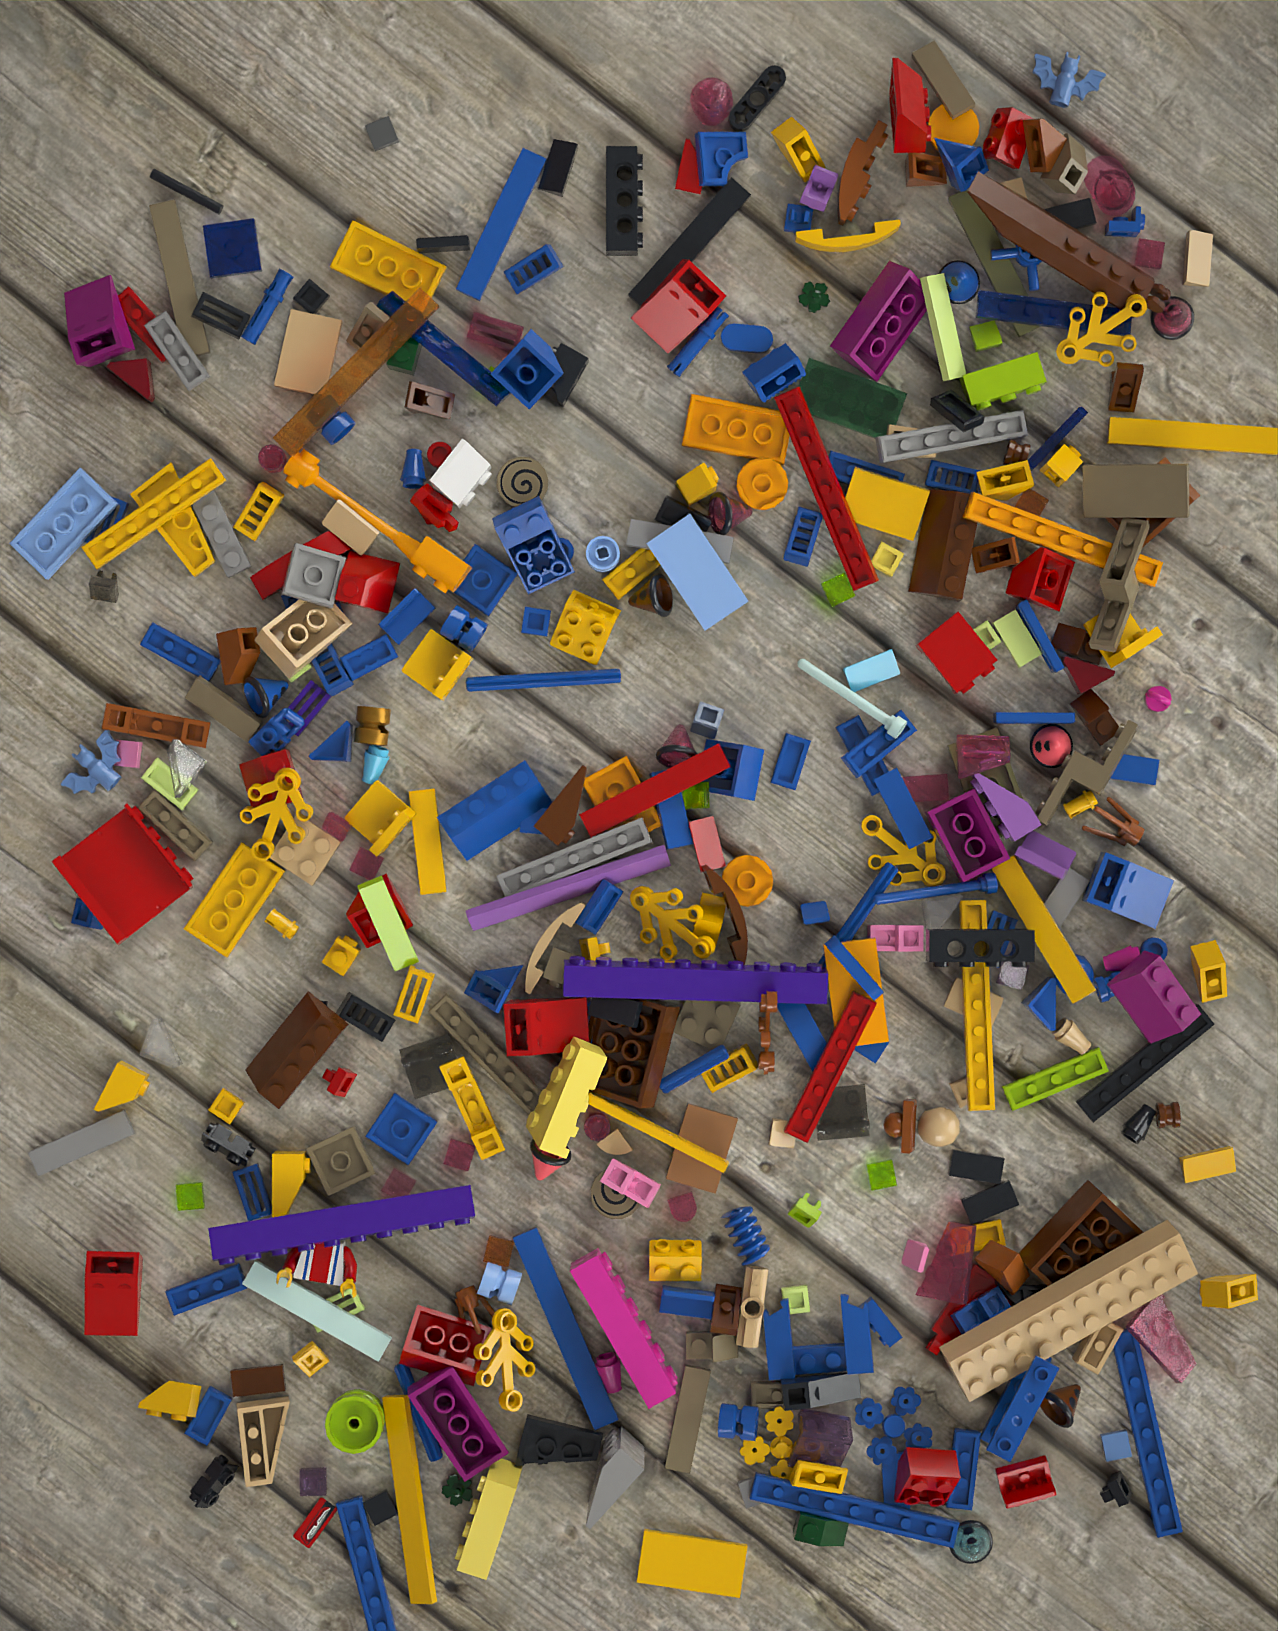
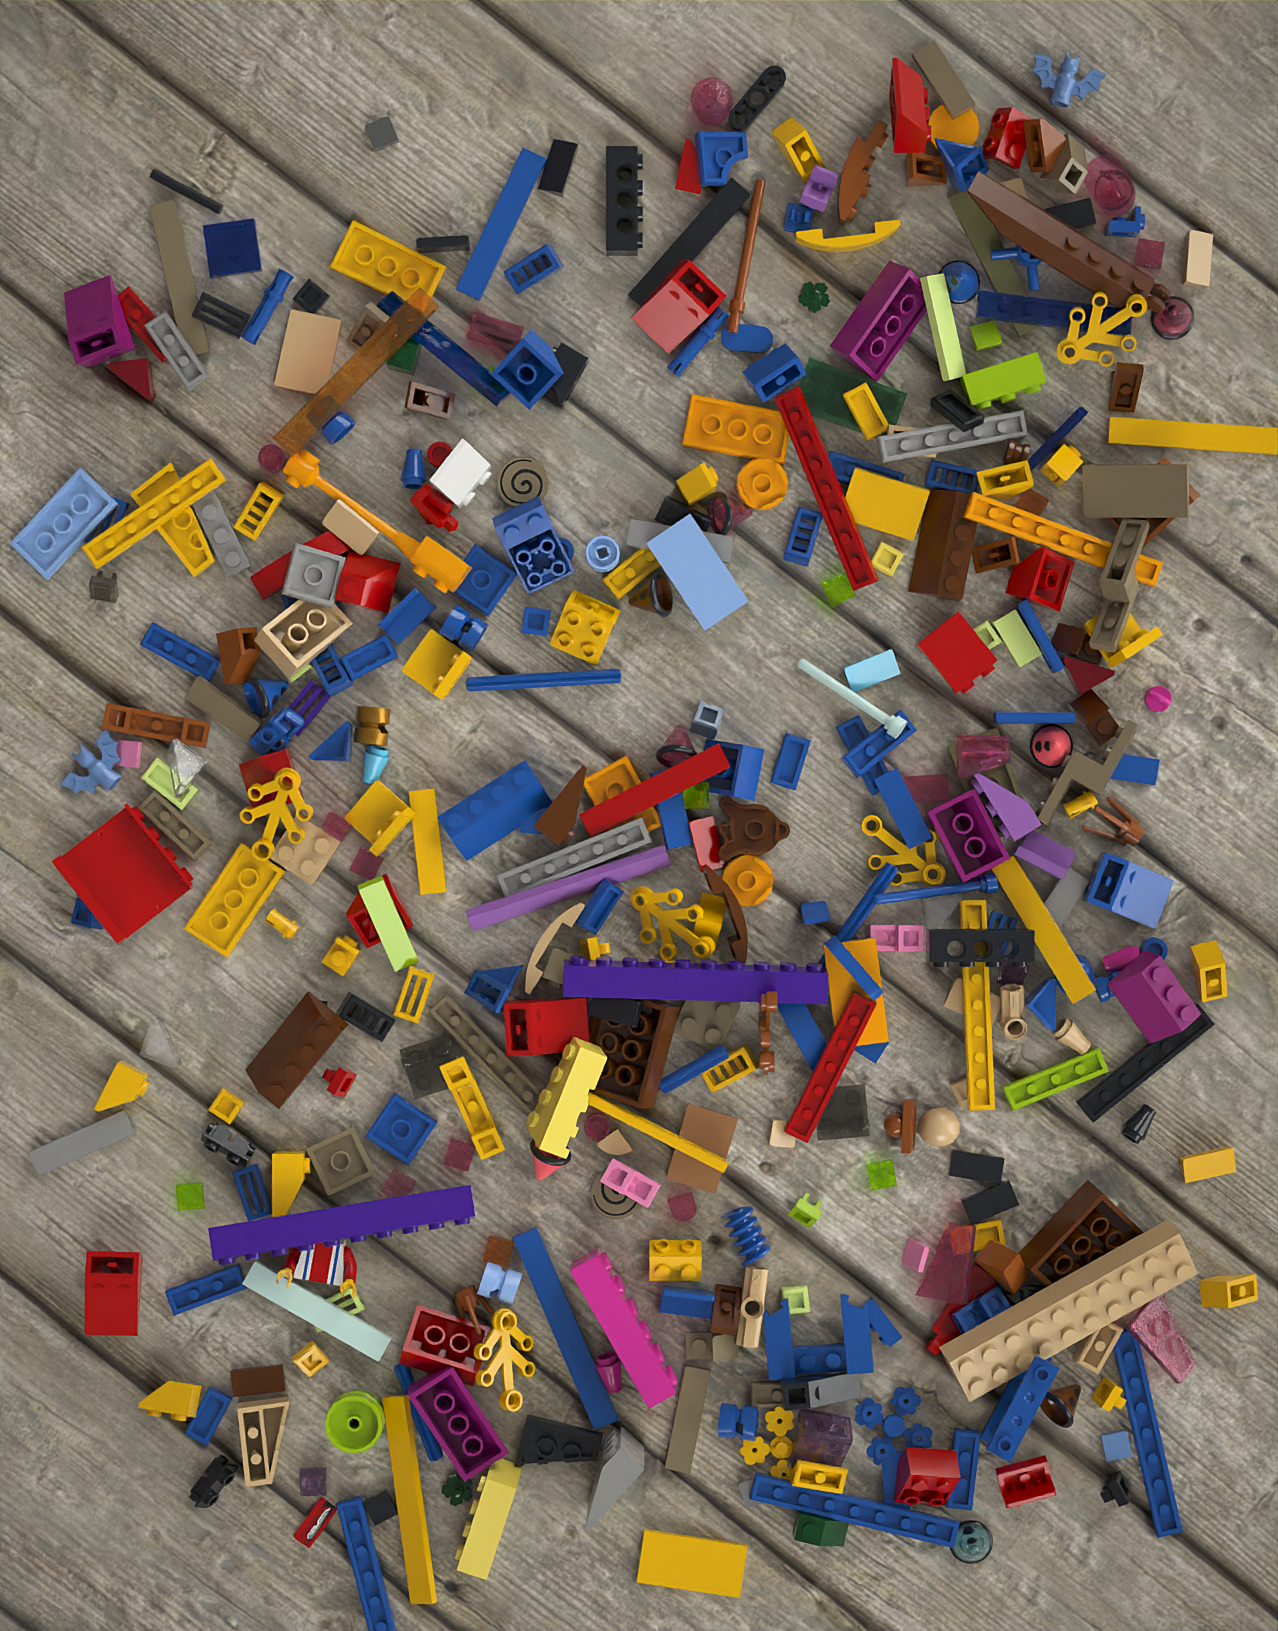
reddish brown wheel [1155,1102,1181,1129] -> none
none -> reddish brown tile [718,796,790,862]
none -> dark orange bar [727,179,766,334]
none -> yellow tile [842,382,889,442]
none -> tan piece [998,983,1027,1040]
none -> yellow tile [1091,1376,1127,1412]

